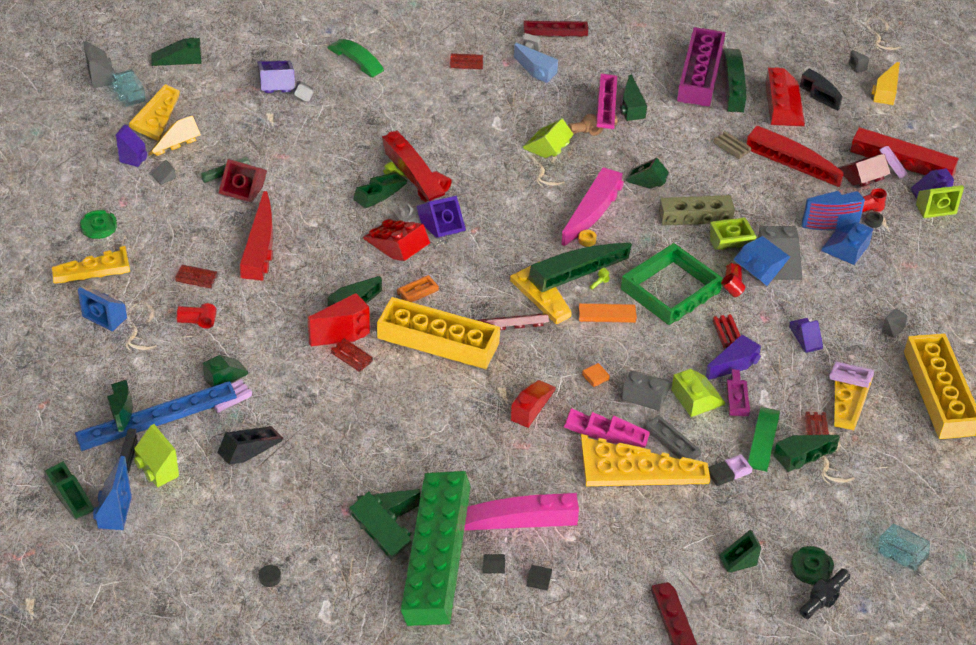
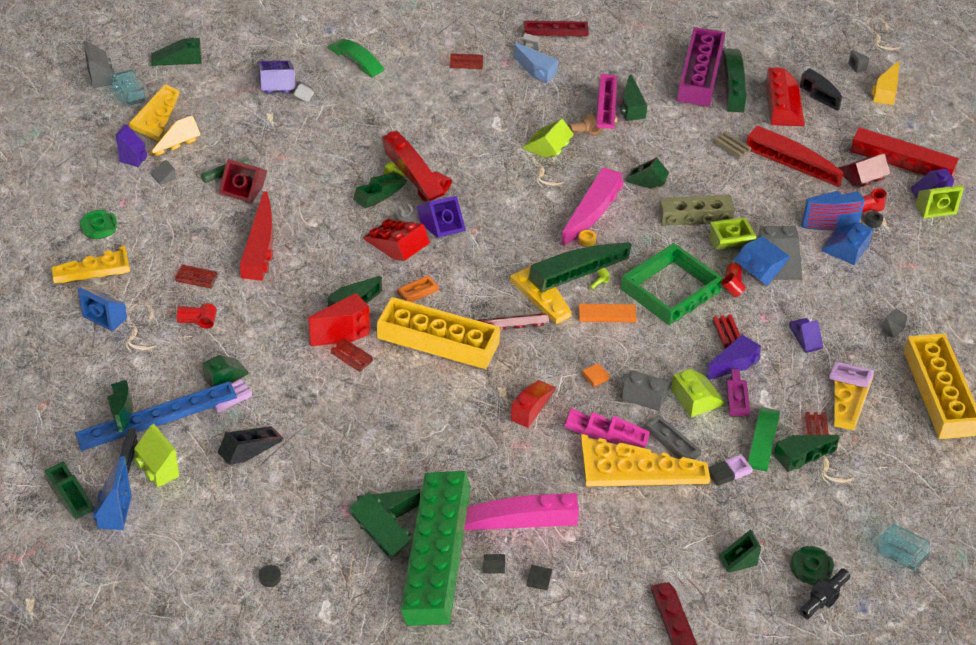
lavender tile [880,146,907,178] -> none

